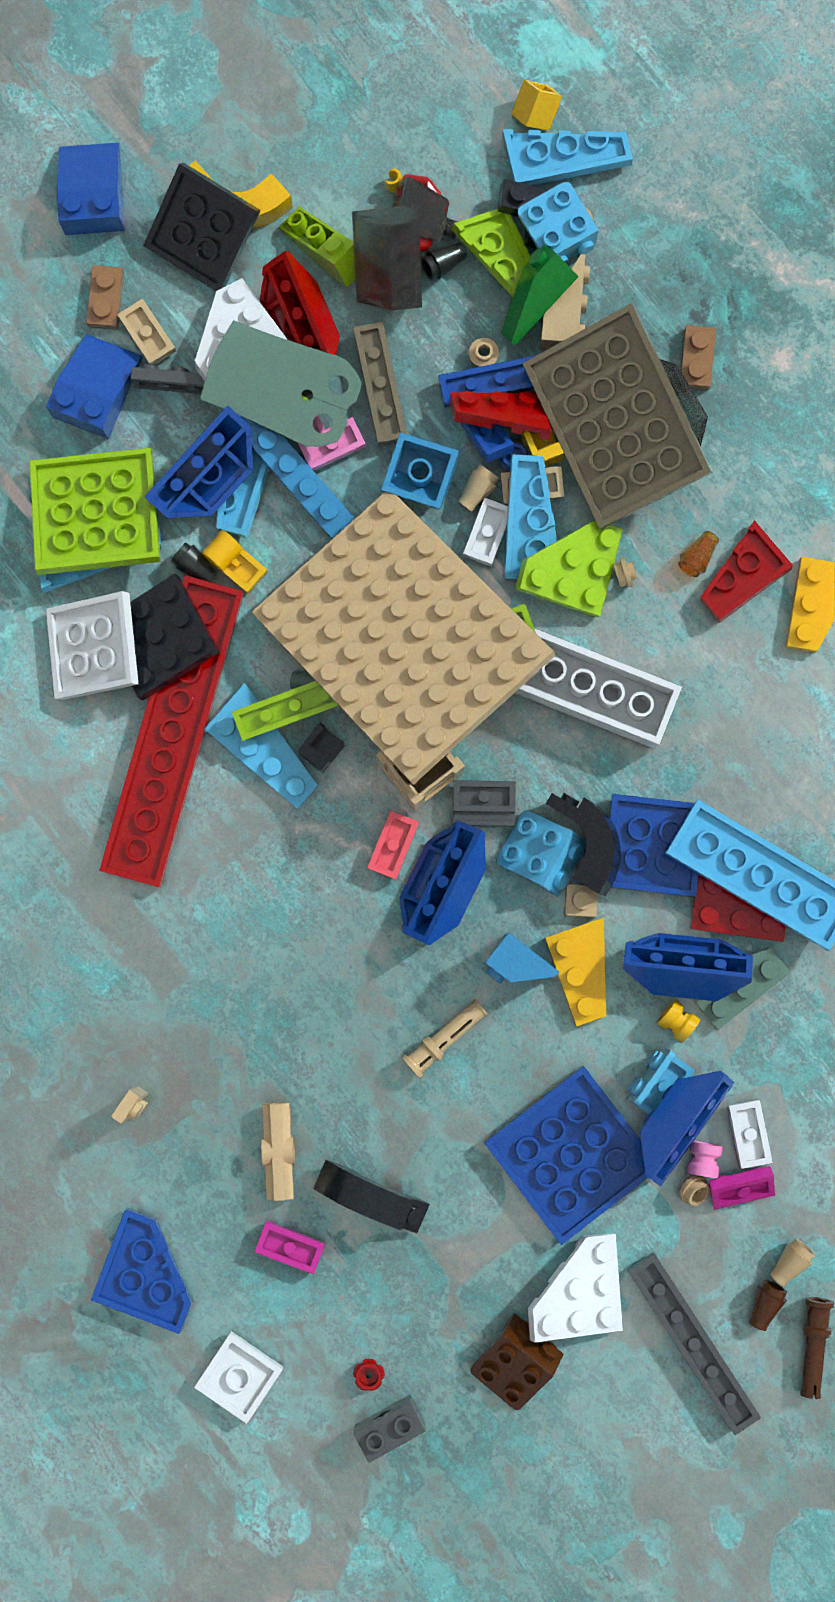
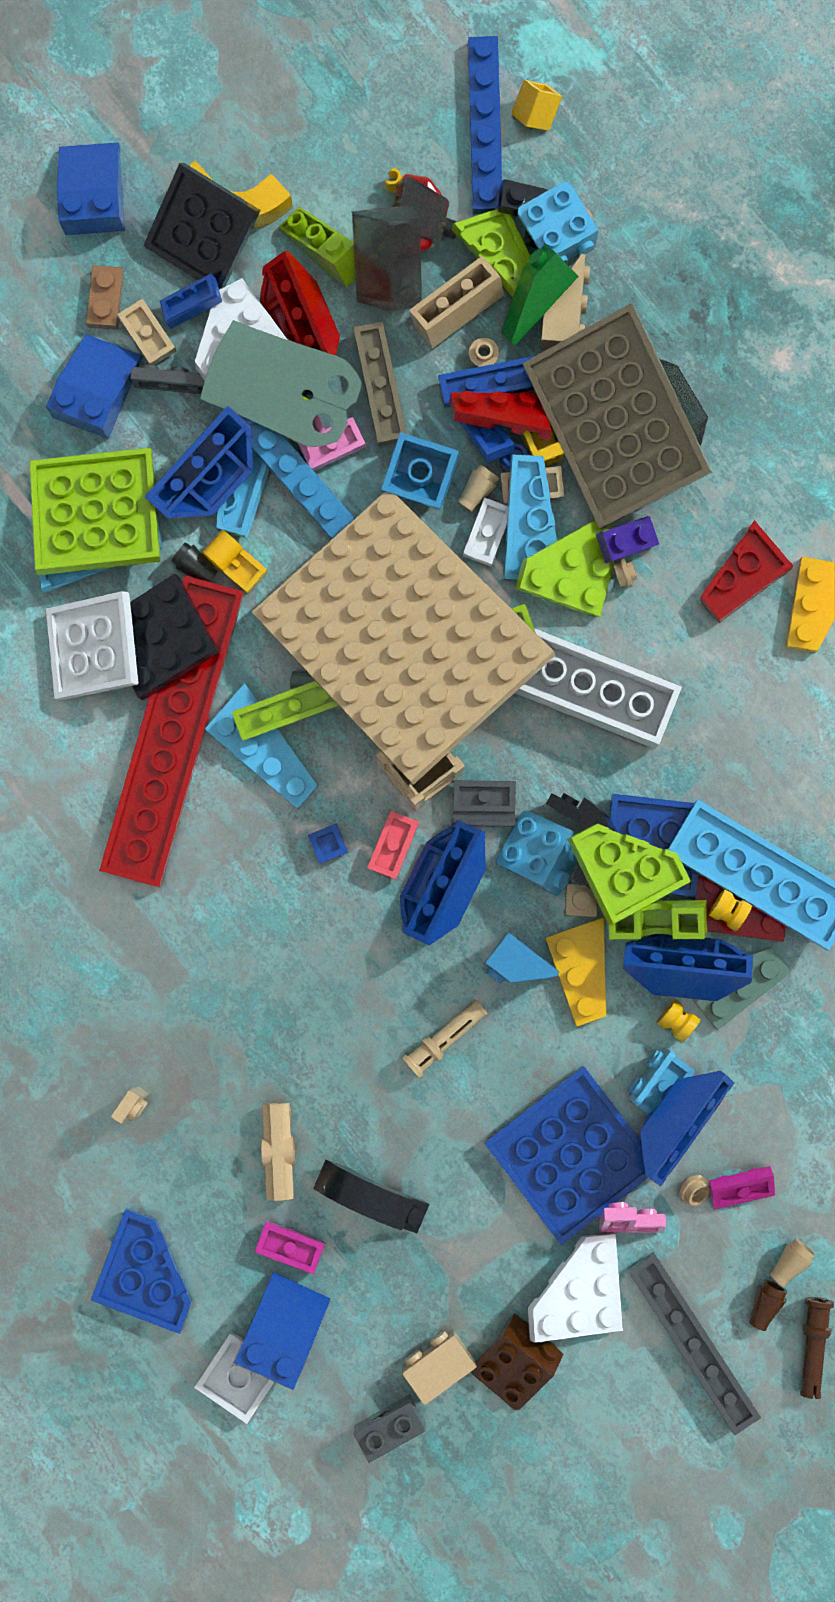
black panel [297,722,345,773] -> none
red plate [353,1359,385,1391] -> none
pearl dark grey cone [420,242,467,280] -> none
medium azure wing [502,129,633,186] -> none
clear orange cone [678,531,719,577] -> none
medium nougat plate [679,325,716,390] -> none
bright pink wheel [687,1141,723,1178] -> none
white plate [727,1099,773,1169] -> none
none -> blue plate [160,273,222,329]
none -> blue slope [233,1272,331,1390]
none -> blue plate [308,823,349,864]
none -> tan brick [402,1330,477,1406]
none -> tan brick [409,256,504,349]
none -> blue plate [468,36,502,214]
none -> lime plate [567,824,691,925]
none -> dark purple plate [595,516,660,564]
none -> bright pink plate [599,1202,666,1233]
none -> lime arch [609,900,708,940]
none -> yellow wheel [708,889,752,932]

